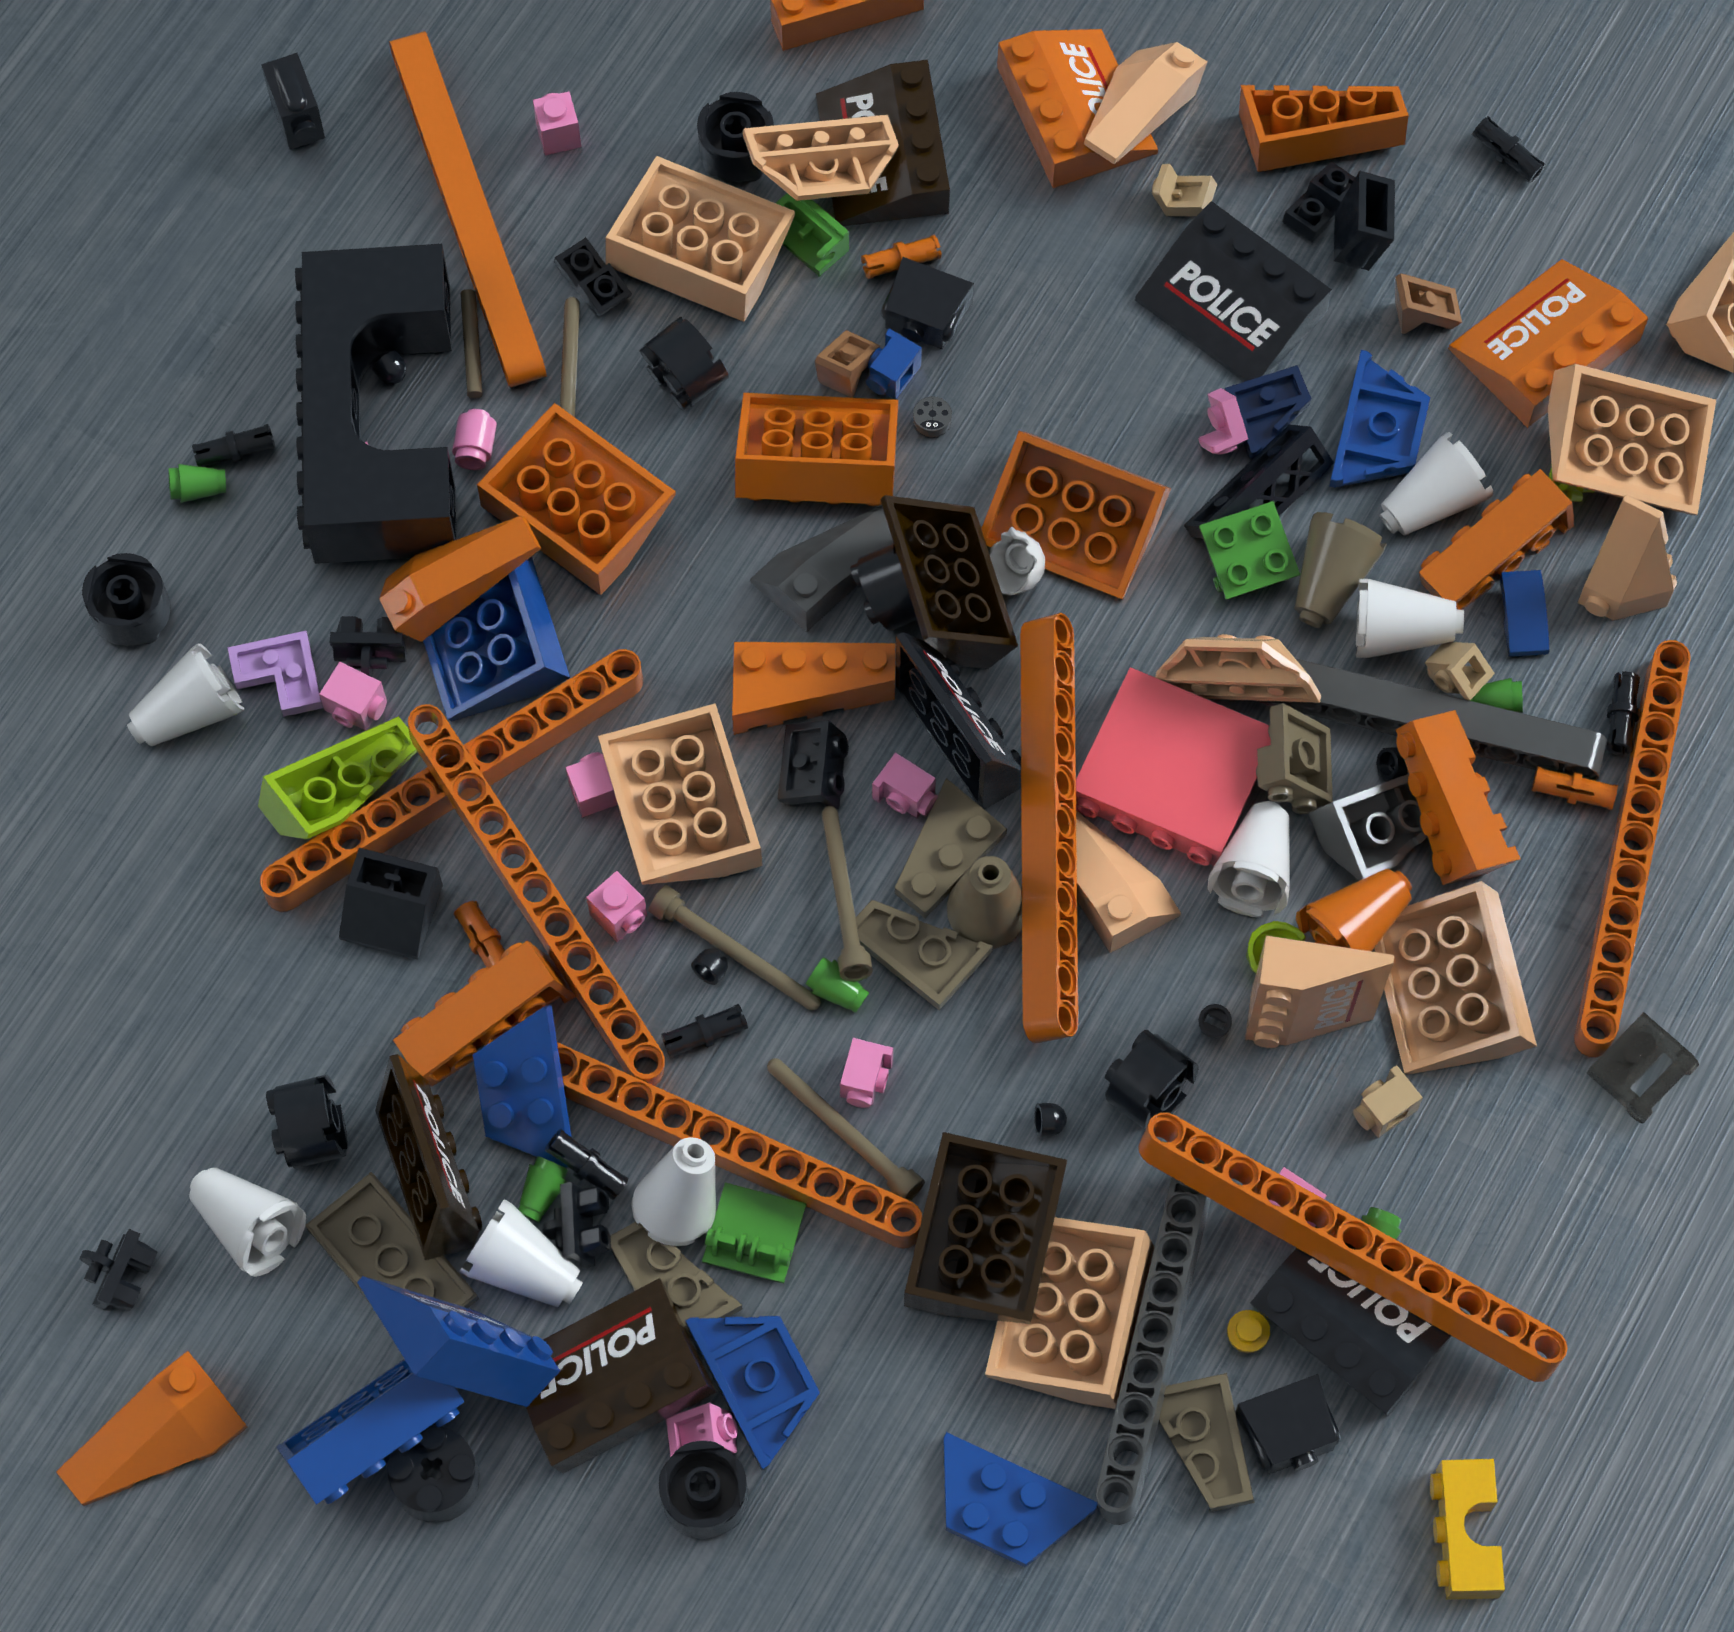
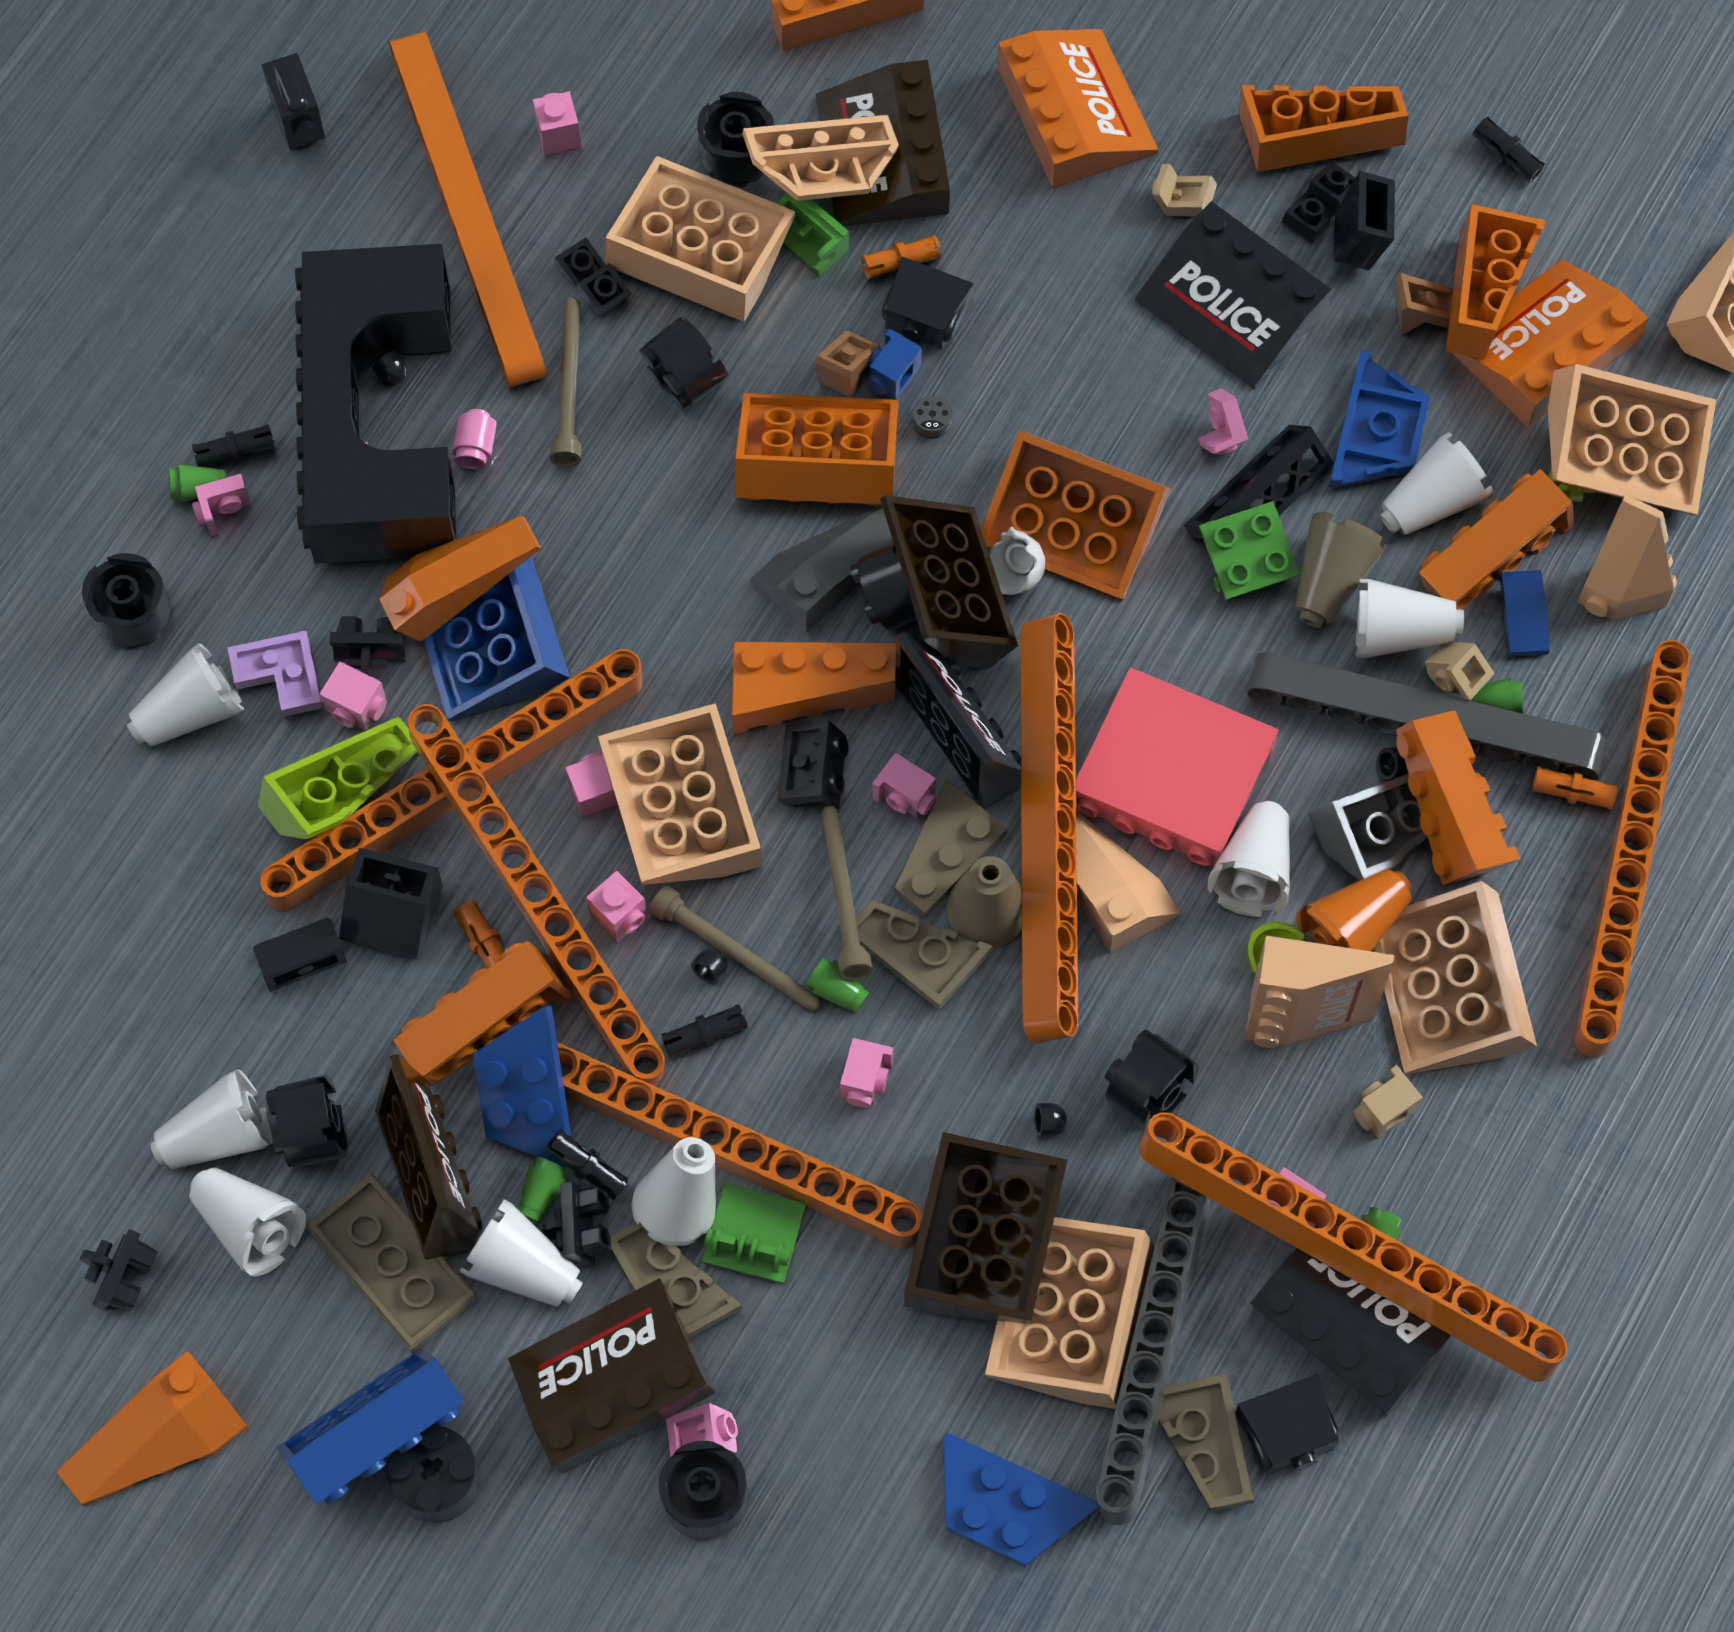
blue slope [357,1276,560,1407] -> none
dark tan bar [460,289,483,398] -> none
orange slope [477,403,676,595] -> none
blue wing [685,1316,820,1470] -> none
dark tan piece [767,1058,925,1201] -> none
light nougat wedge [1084,42,1208,164] -> none
light nougat wedge [1155,634,1321,703] -> none
black hinge [1198,1004,1232,1038] -> none
dark blue wing [1224,365,1312,459] -> none
yellow plate [1227,1310,1270,1353] -> none
dark tan plate [1256,703,1333,814] -> none
yellow arch [1430,1459,1505,1600] -> none
clear smoke plate [1587,1012,1699,1123] -> none
black pin [1606,671,1640,755] -> none
none -> white cone [150,1069,273,1169]
none -> bright pink bracket [192,474,250,536]
none -> black panel [253,918,347,992]
none -> orange wedge [1446,204,1547,359]

